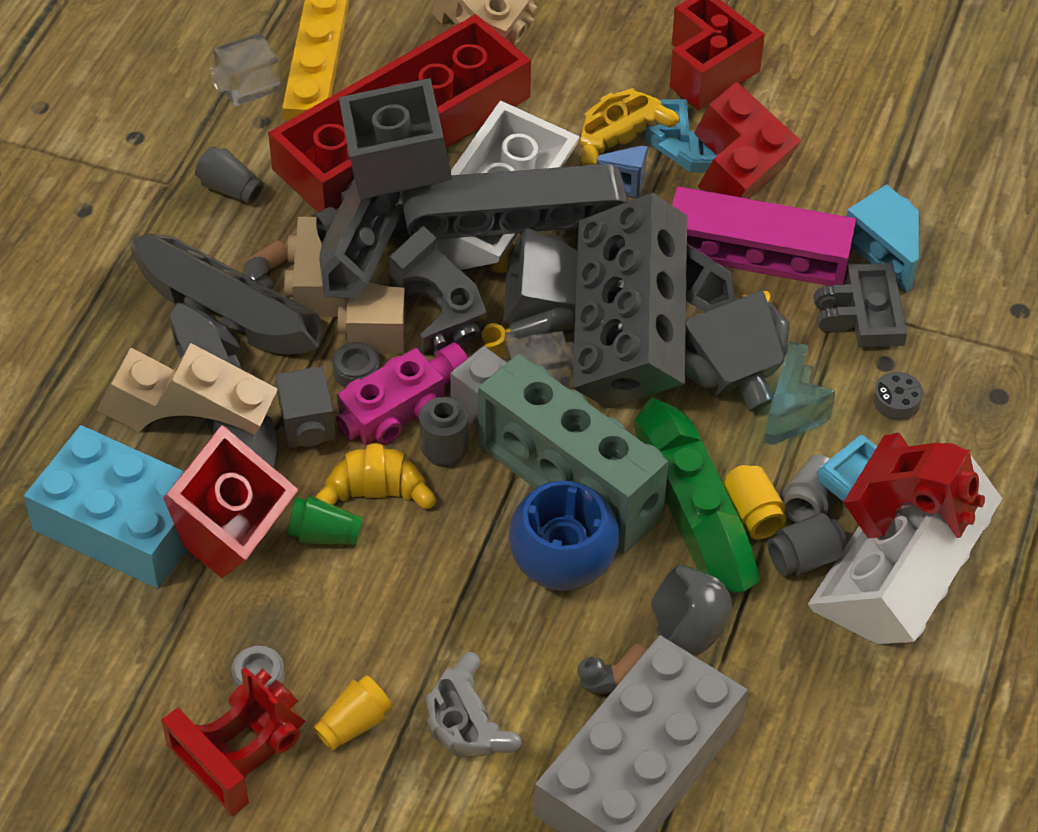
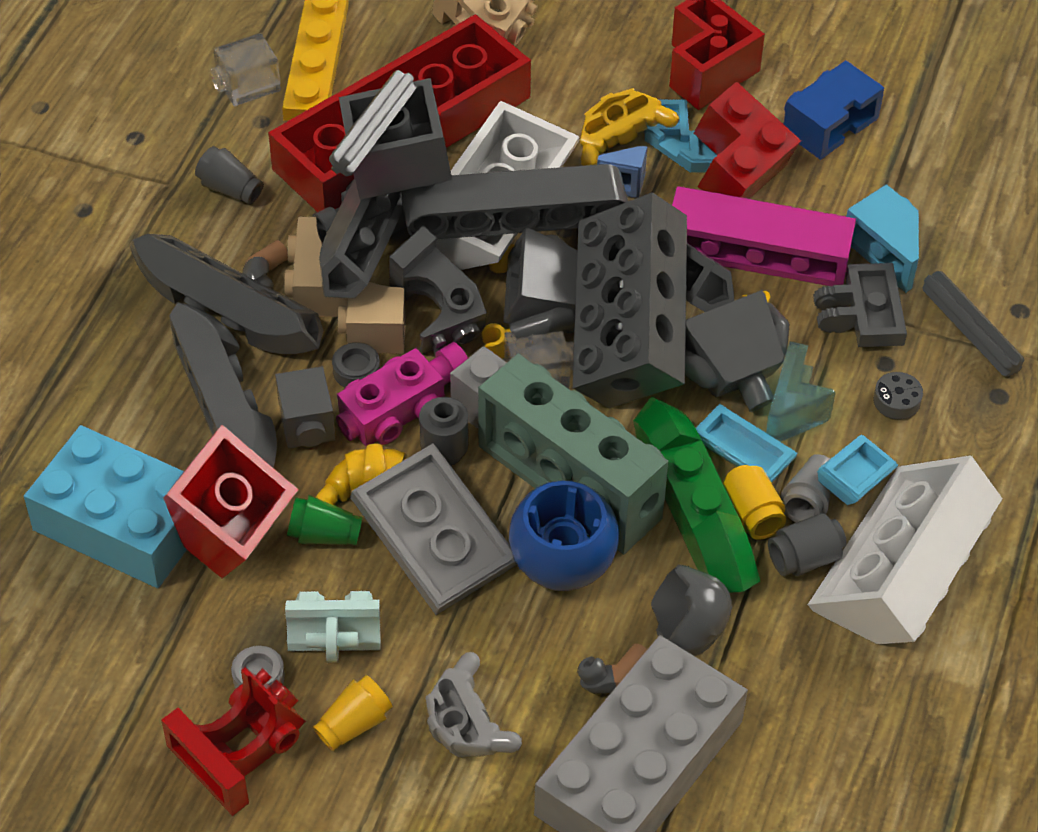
tan arch [97,343,278,435] -> none
red tile [843,433,985,539] -> none
none -> light aqua hips [285,591,381,663]
none -> axle [329,70,416,176]
none -> light grey tile [351,443,517,615]
none -> medium azure tile [696,404,798,483]
none -> blue brick [784,60,884,160]
none -> dark grey axle [922,271,1024,377]

